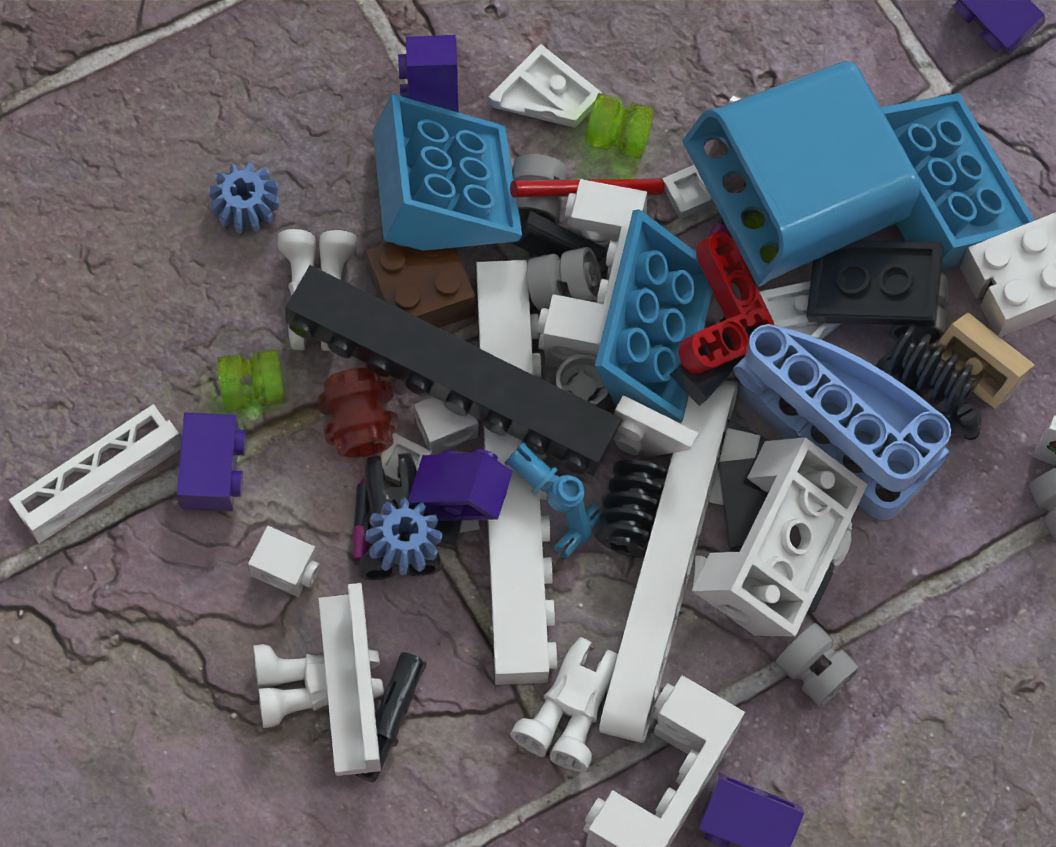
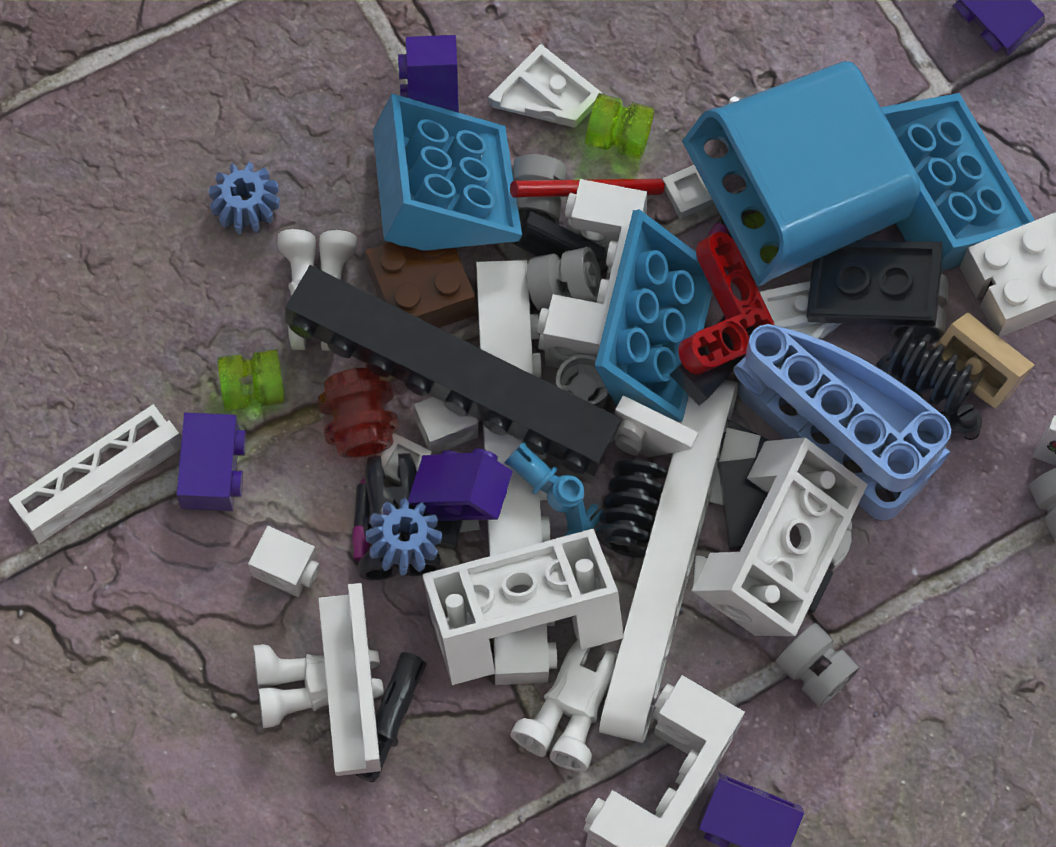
none -> white plate [422,529,624,685]

